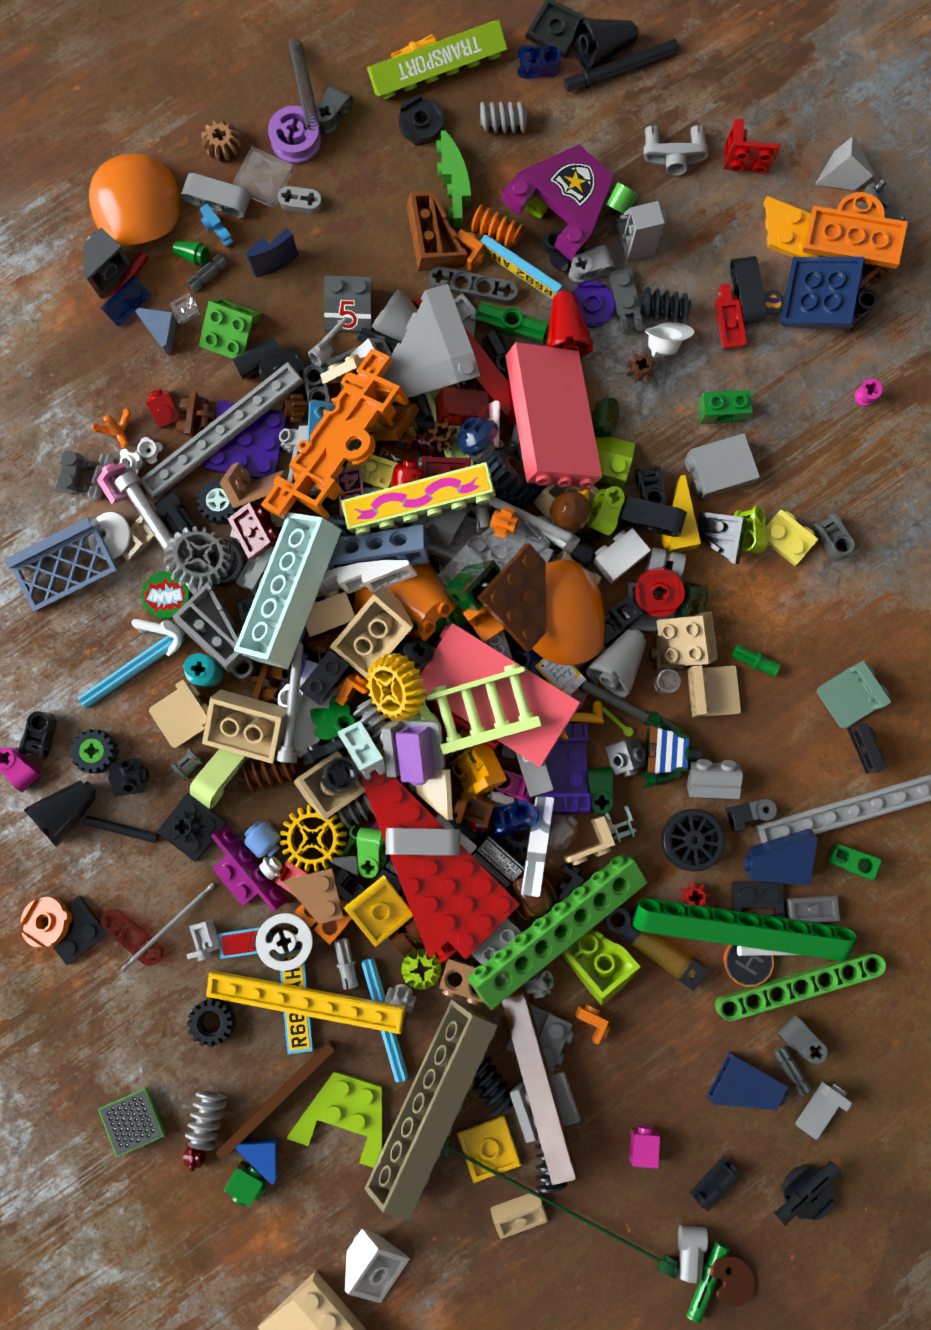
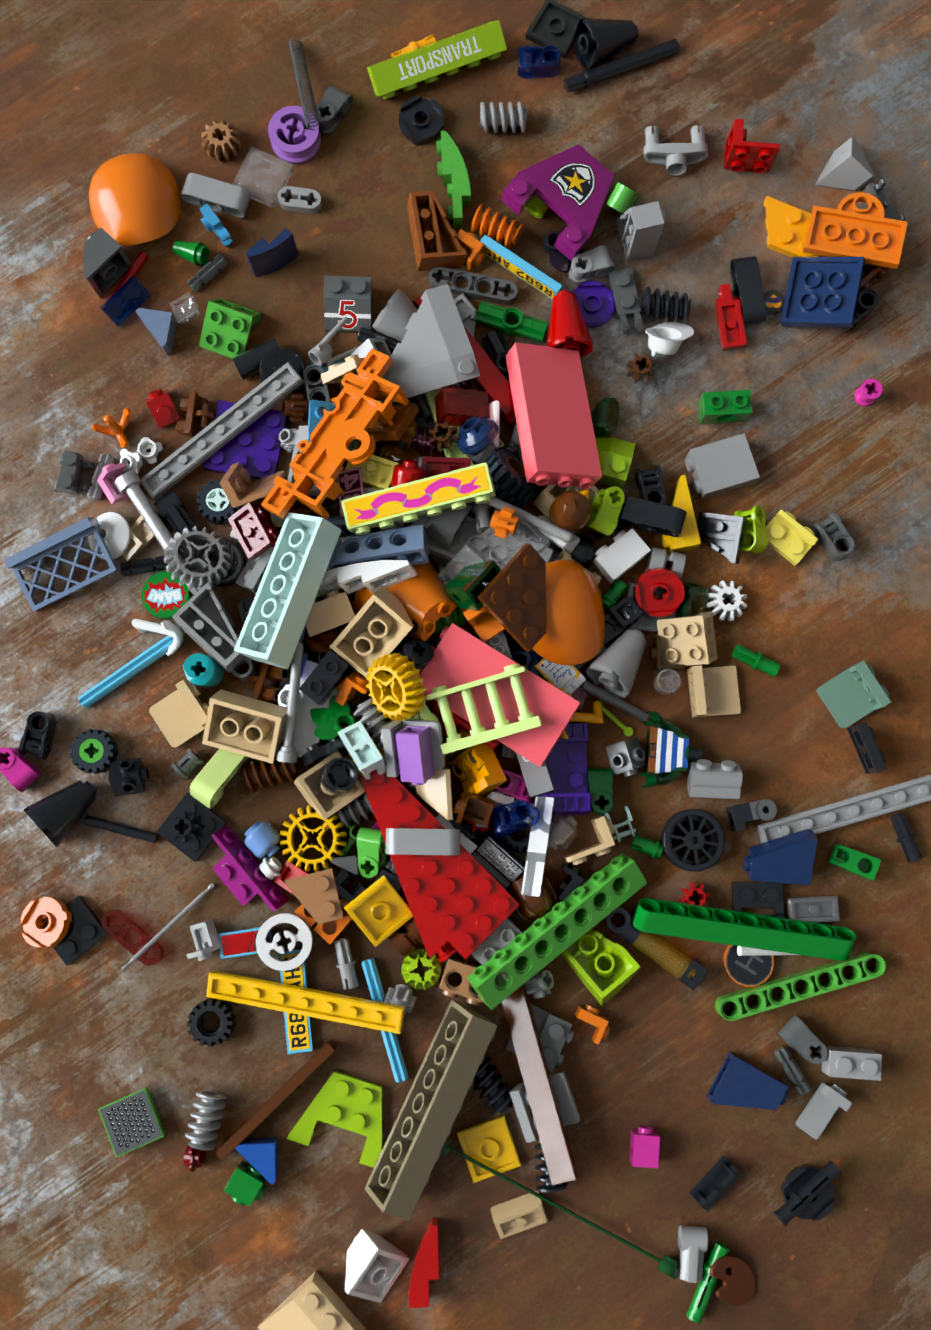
none -> black axle [120,556,168,576]
none -> red slope [409,1217,439,1308]
none -> green pin [601,579,629,610]
none -> green pin [631,834,663,859]
none -> white gear [706,580,747,621]
none -> light grey brick [821,1046,882,1081]
none -> black axle [890,812,923,863]

